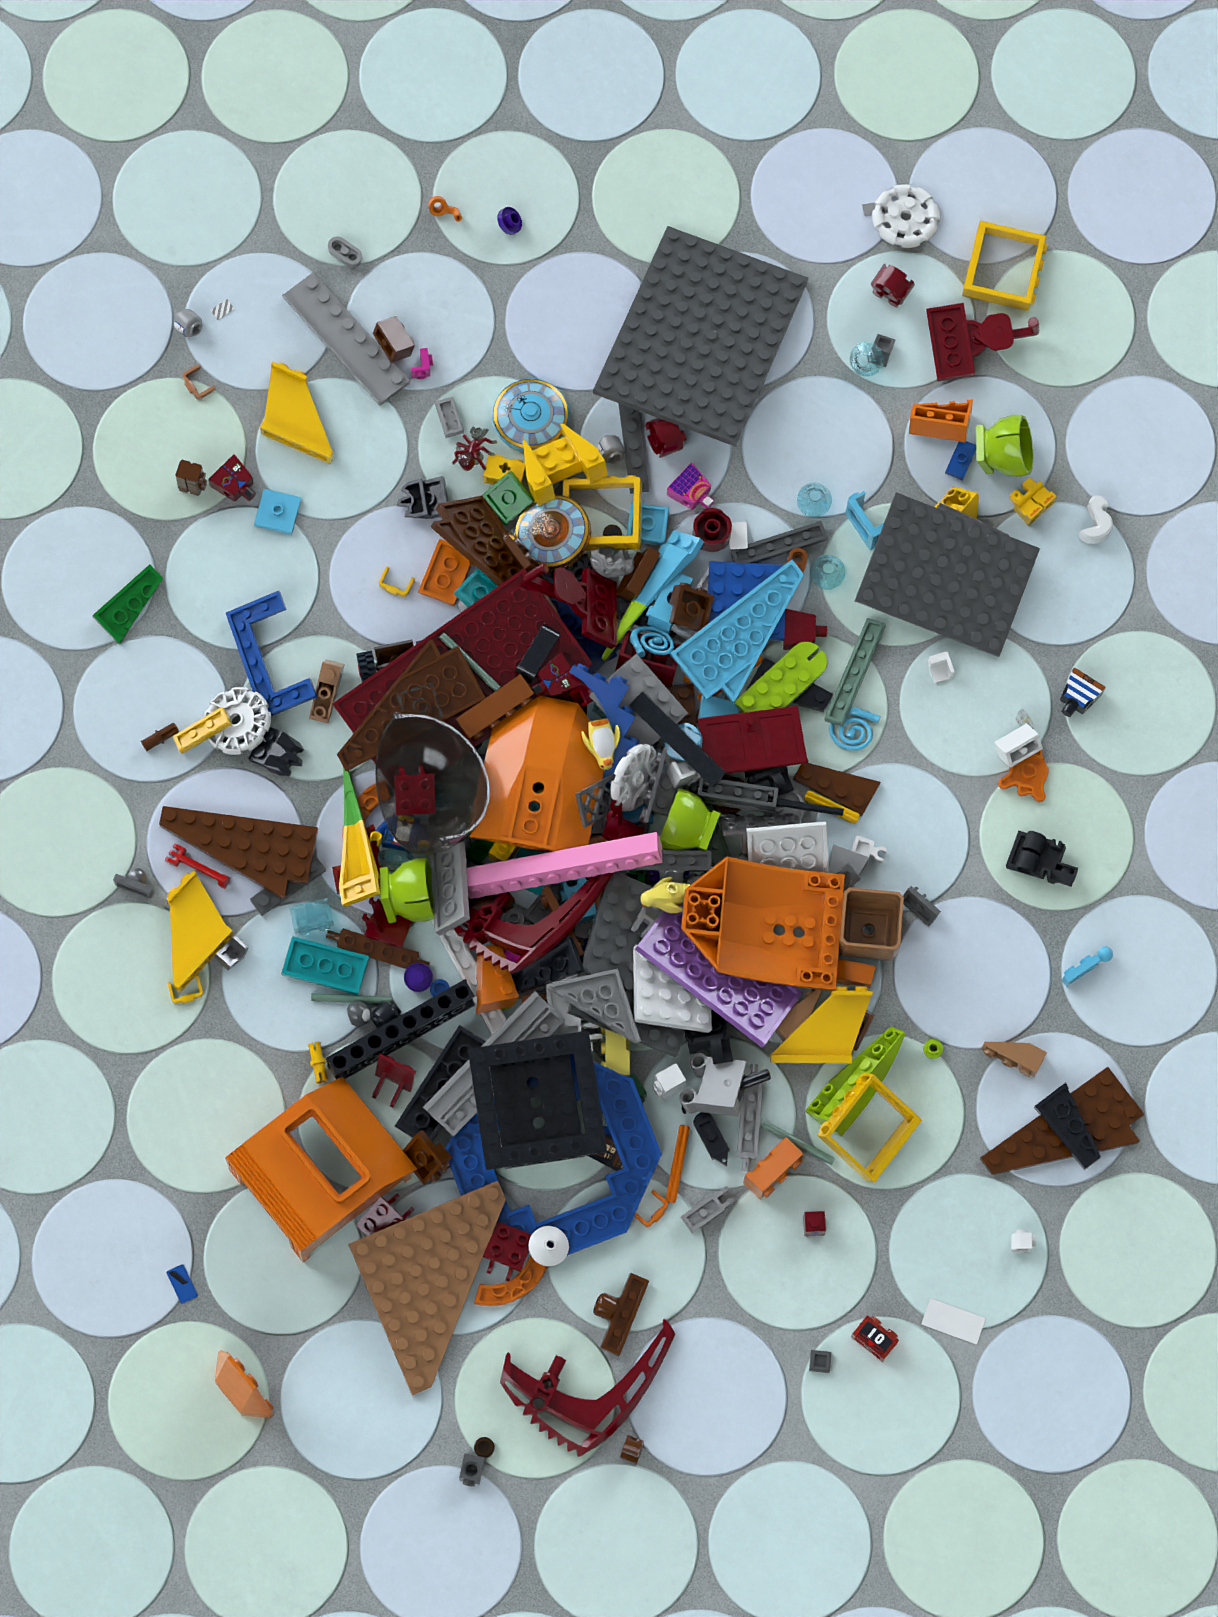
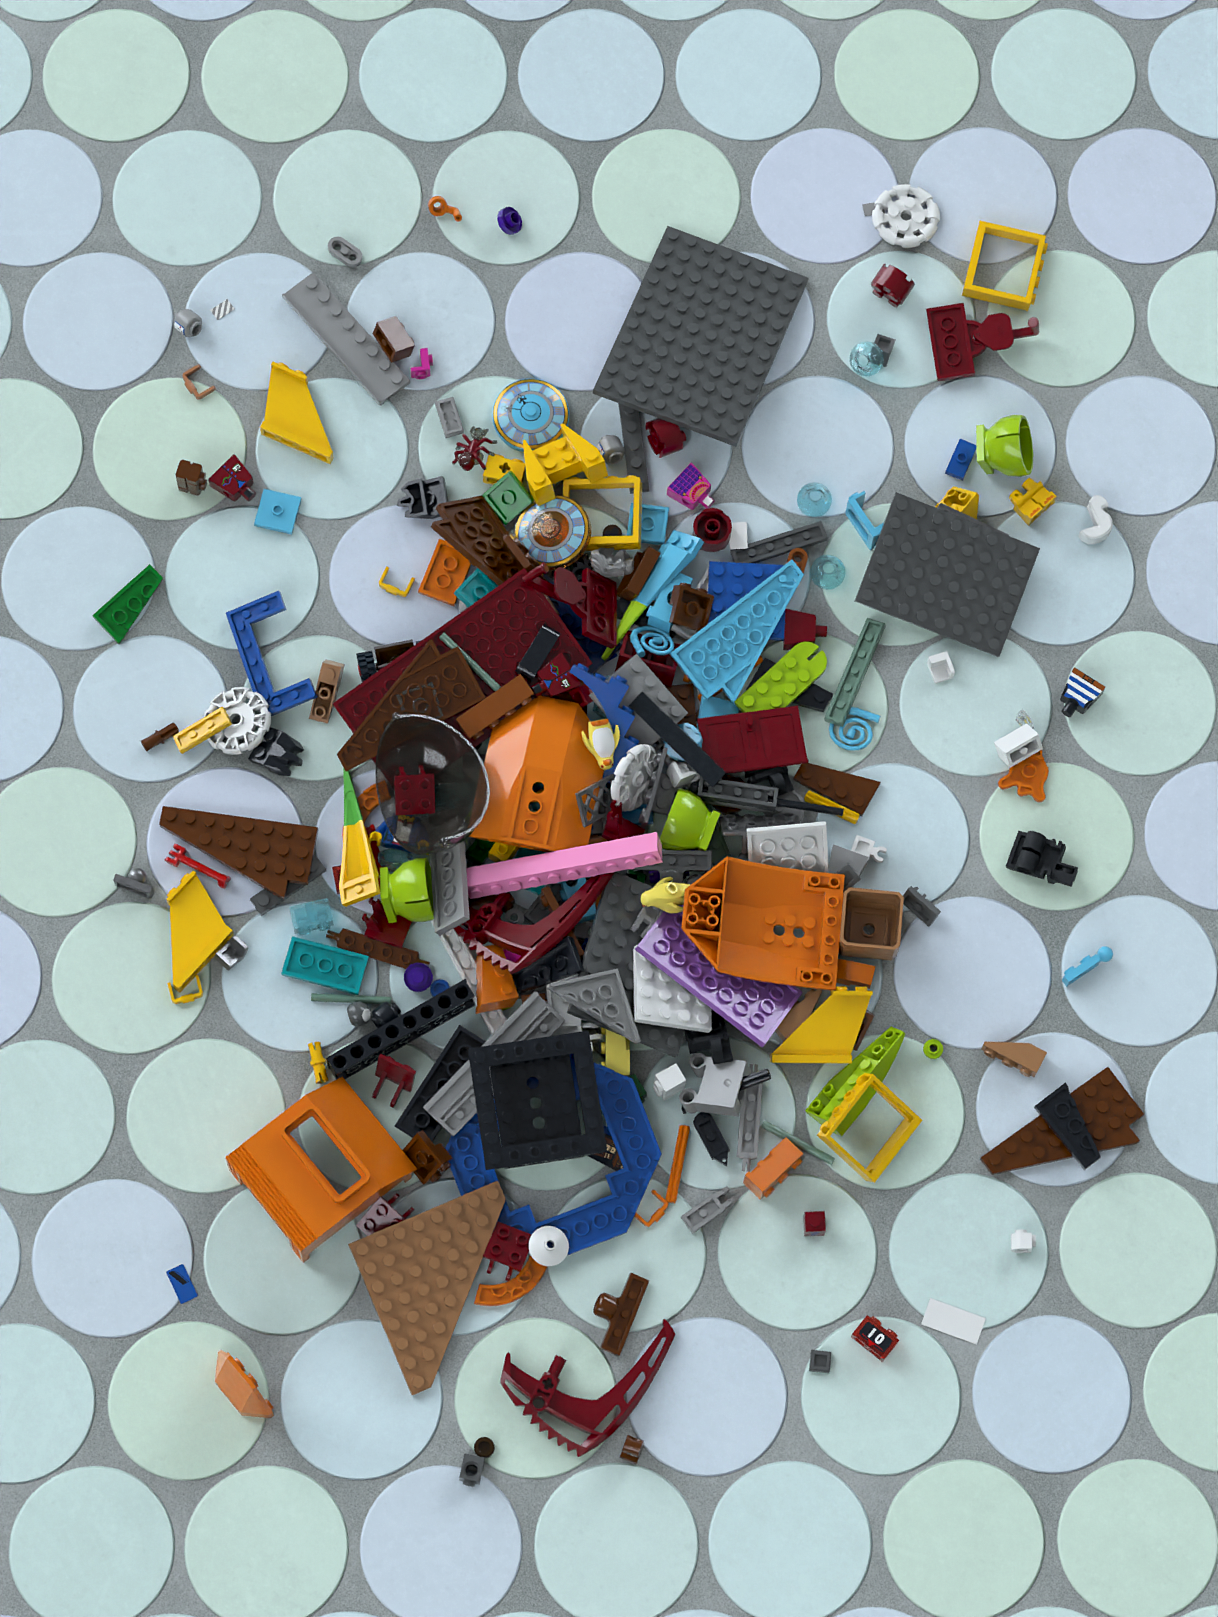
orange wedge [909,399,973,442] -> none

